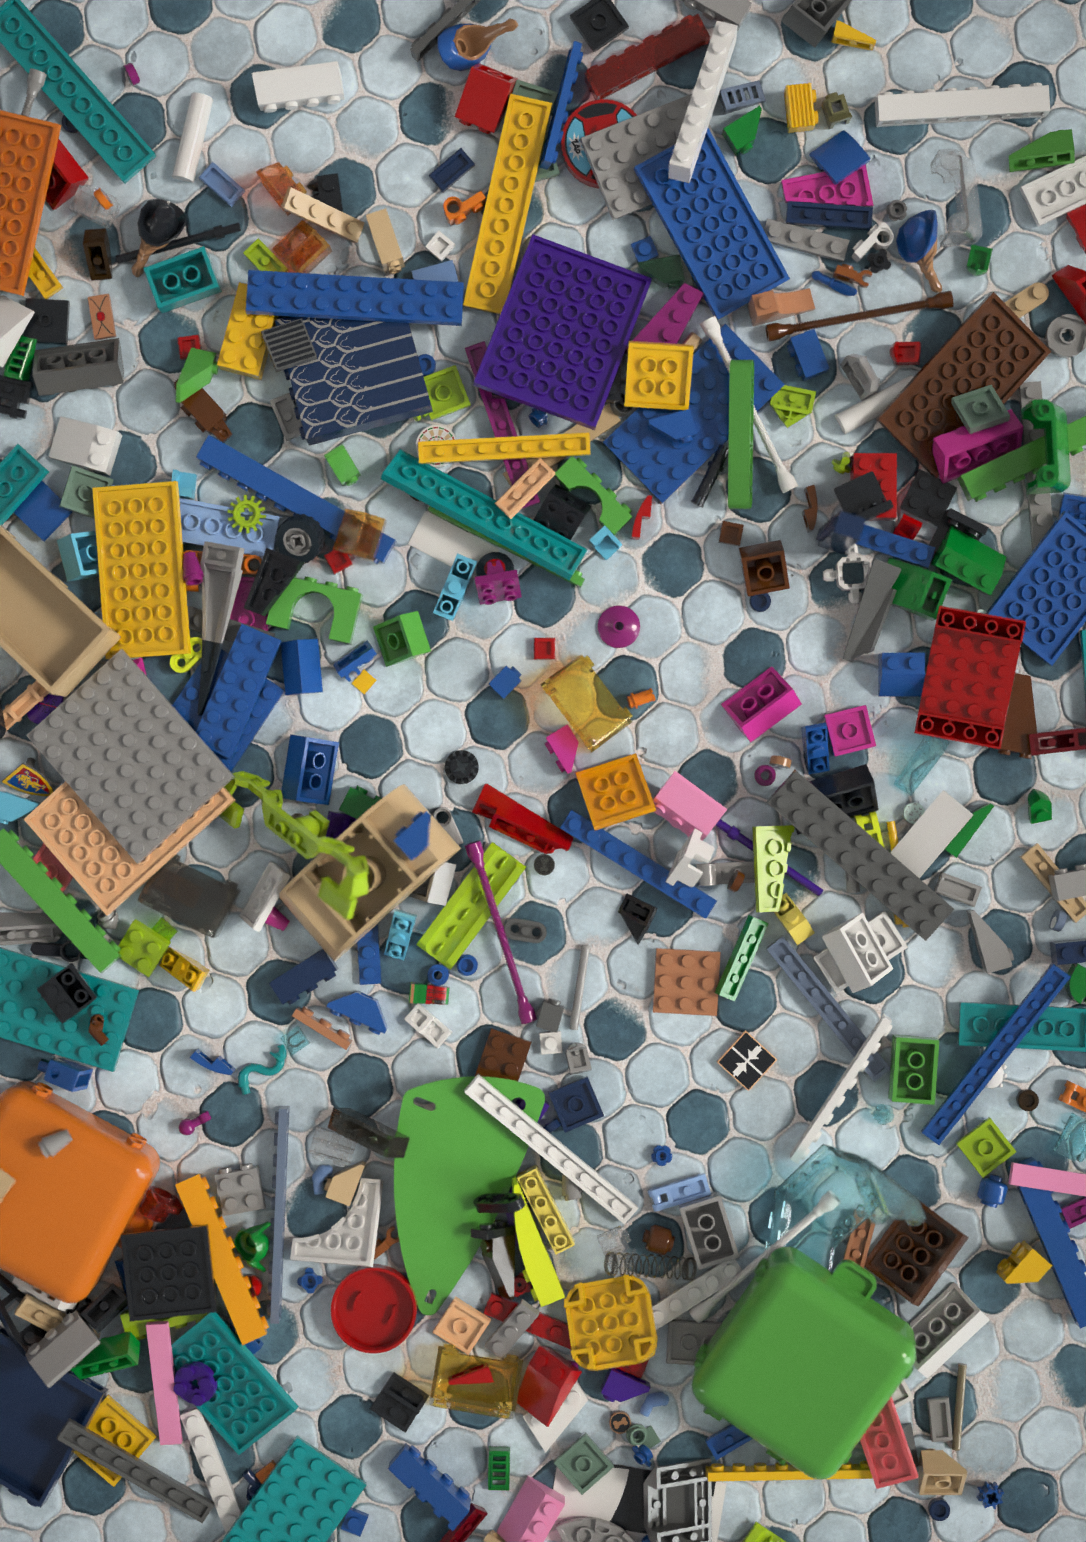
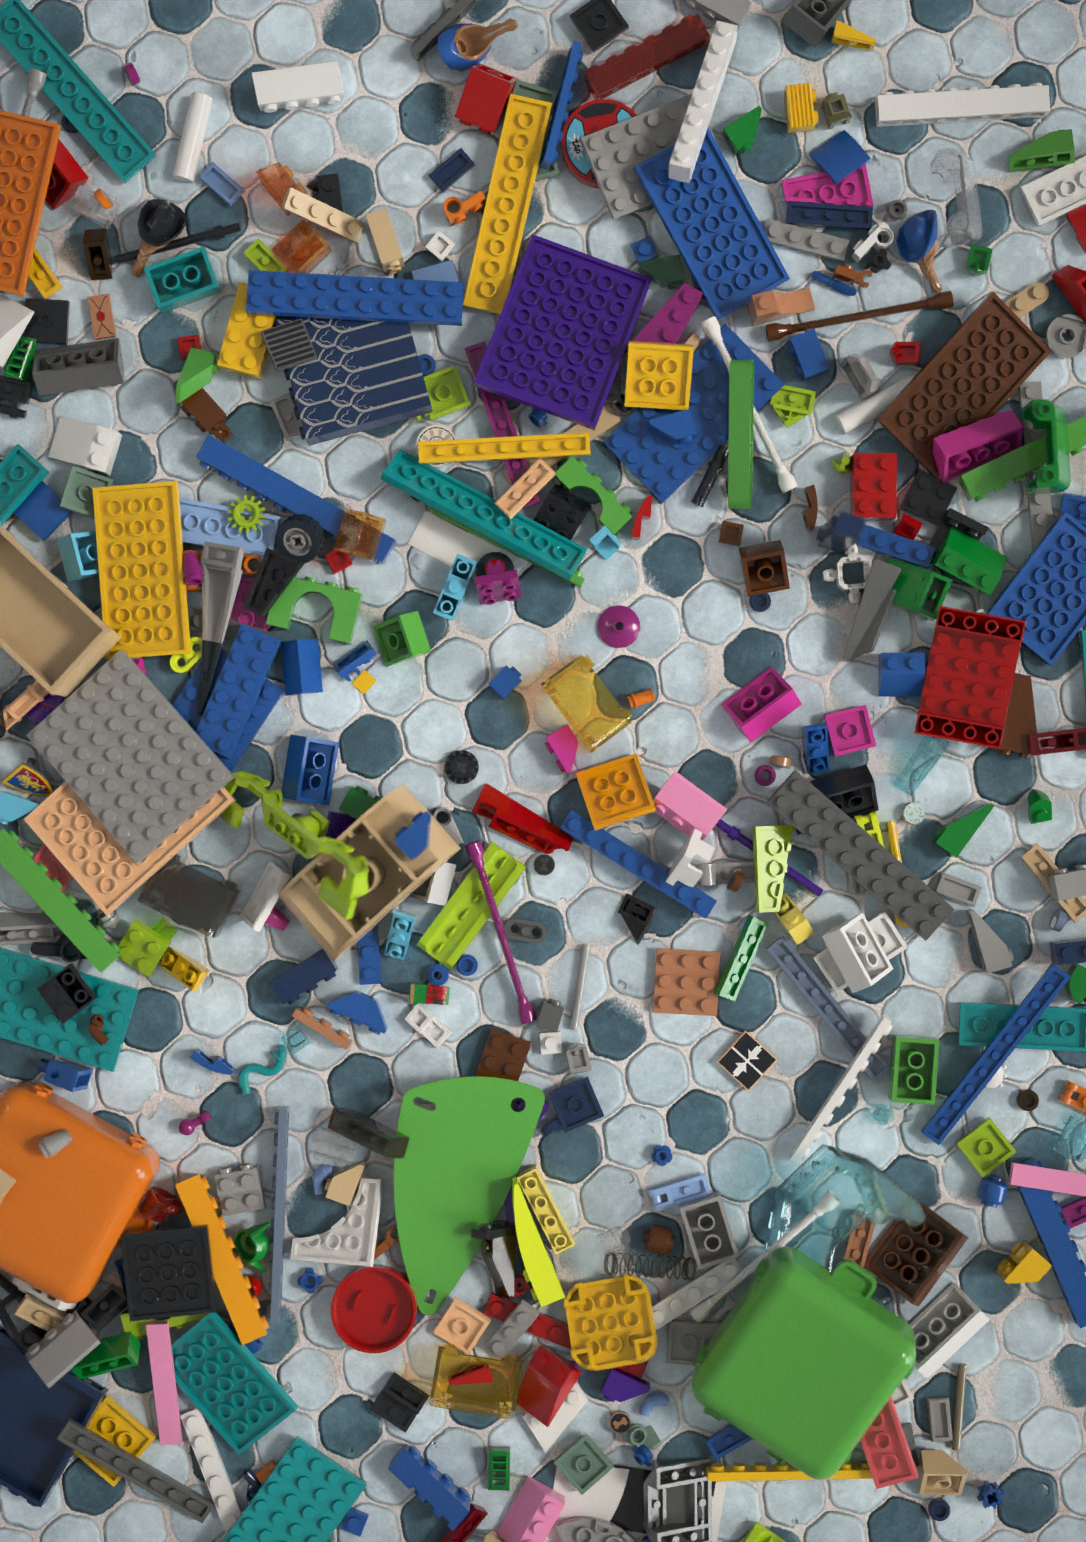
medium azure panel [172,469,197,500] -> none
dark purple plate [173,1361,217,1406] -> none
bright green slope [324,444,361,486] -> none
white plate [464,1074,639,1224] -> none
black beam [473,1193,525,1213] -> none
red tile [534,638,555,659] -> none
light grey cone [562,1173,583,1201] -> none
sand blue slope [719,80,766,114] -> none
black bracket [834,471,894,522] -> none
white sticker [890,790,973,878] -> none
sand green plate [951,385,1010,434] -> none

